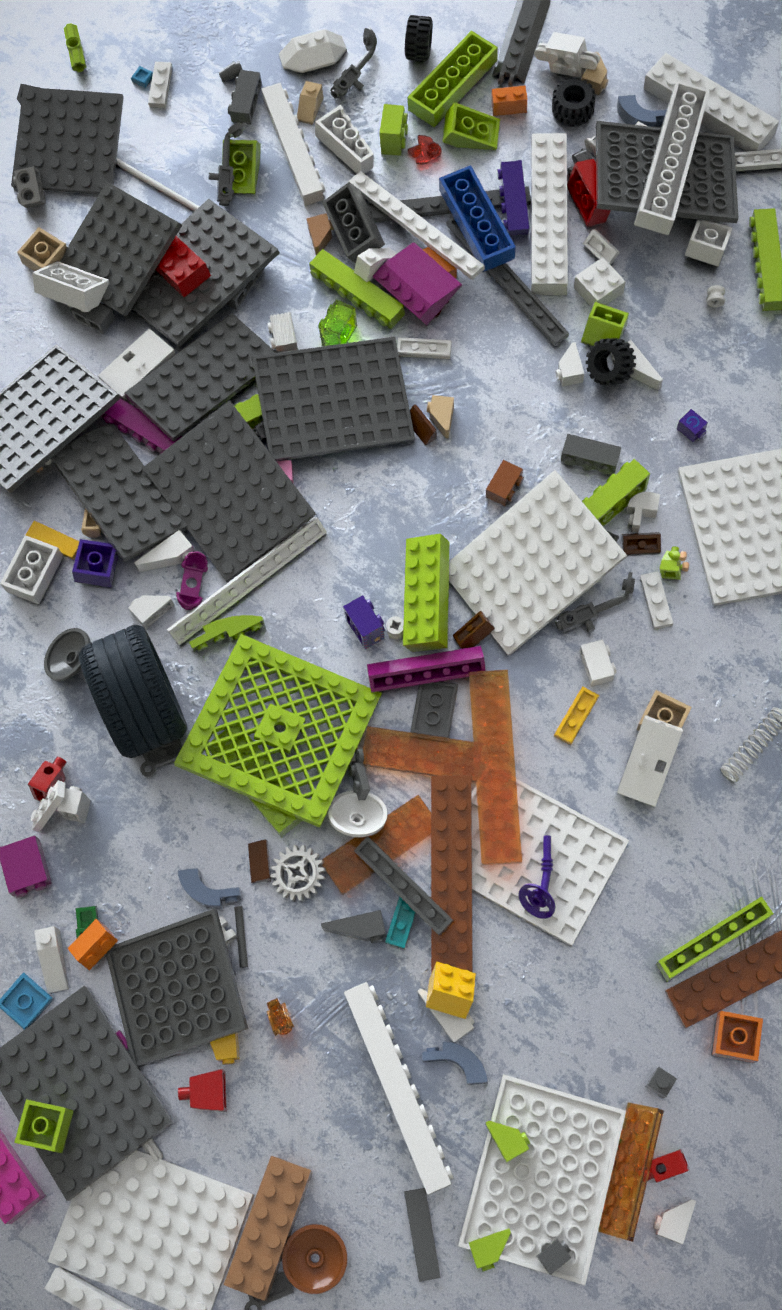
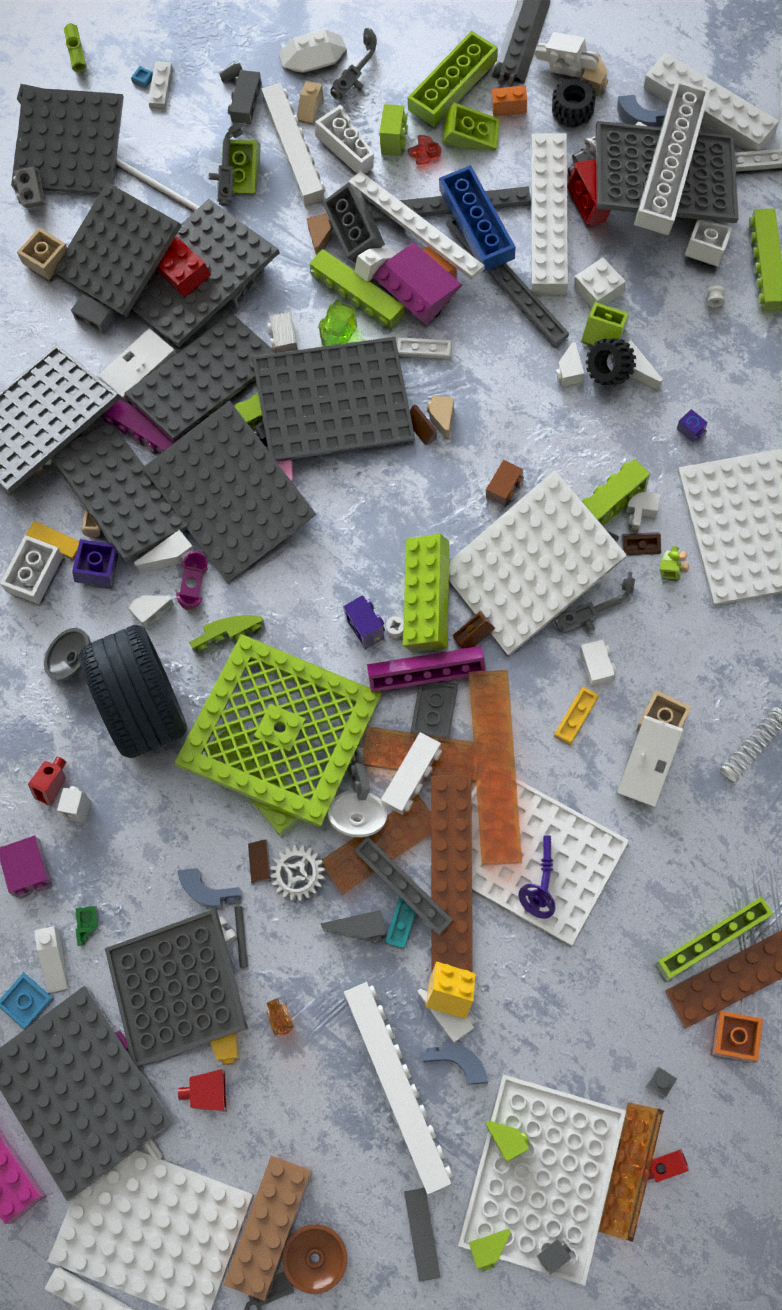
lime brick [14,1099,74,1153] -> none
white plate [31,780,65,832] -> none
white slope [32,261,109,312] -> none
orange brick [67,919,118,971] -> none
dark grey hinge [140,739,182,777] -> none
white plate [167,517,327,646] -> none
black tyre [404,15,433,61] -> none
dark purple brick [497,160,530,236] -> none
dark grey brick [561,434,621,474] -> none
white plate [583,229,620,265] -> none
white plate [640,571,673,630] -> none
white slope [654,1200,696,1244] -> none
none -> white brick [381,732,442,816]

